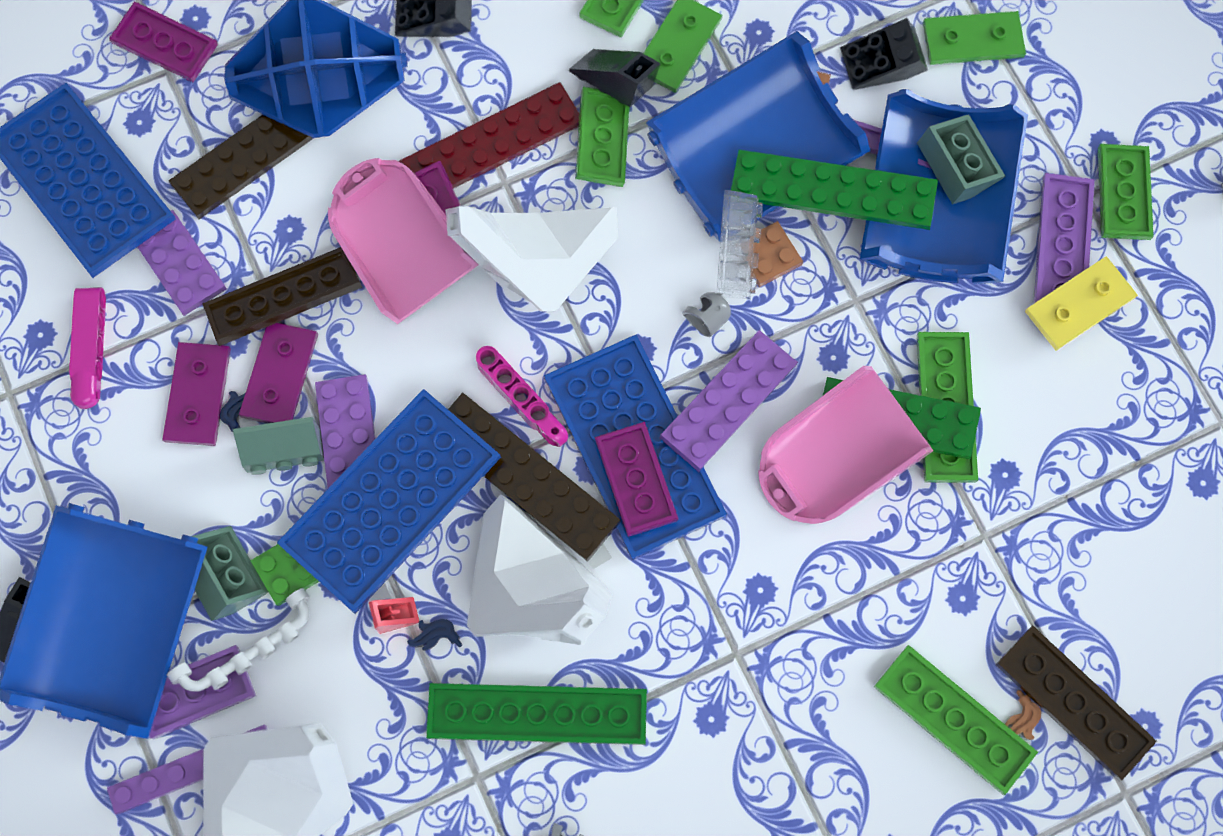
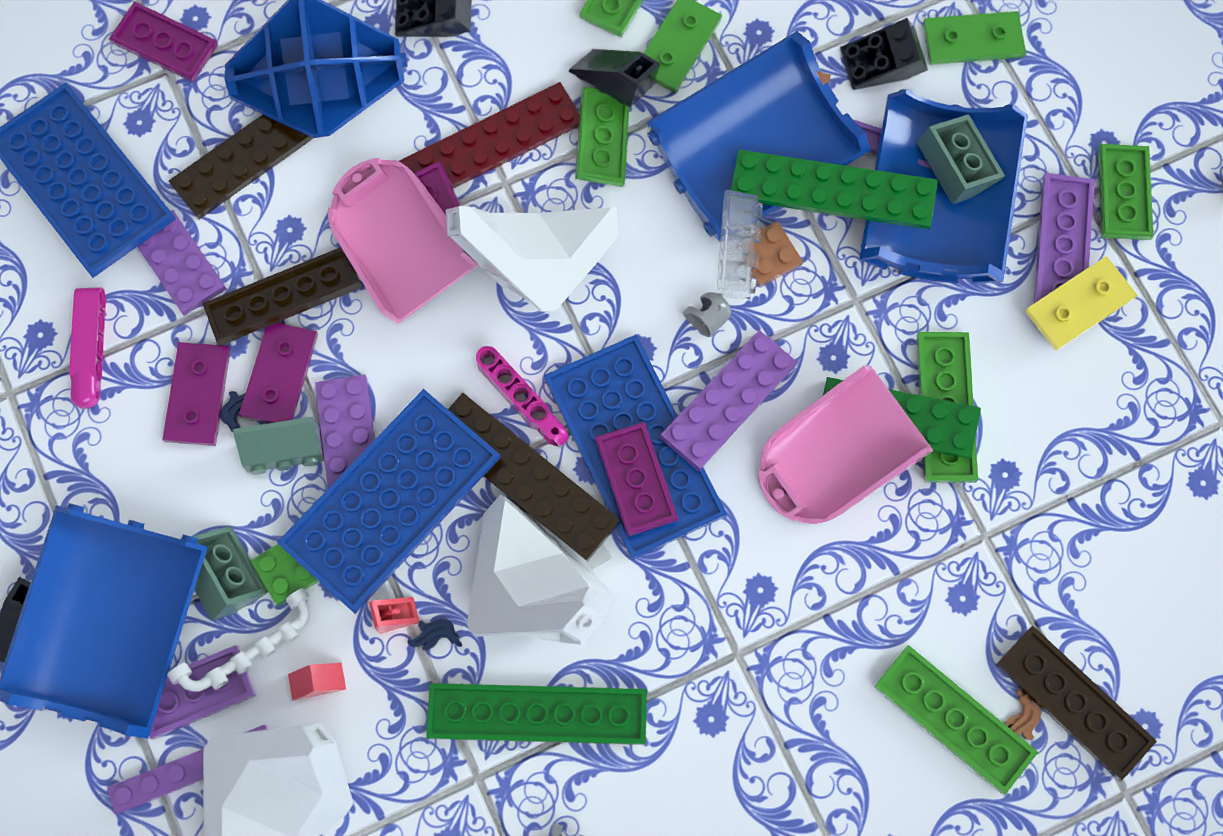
none -> coral slope [288,663,346,701]

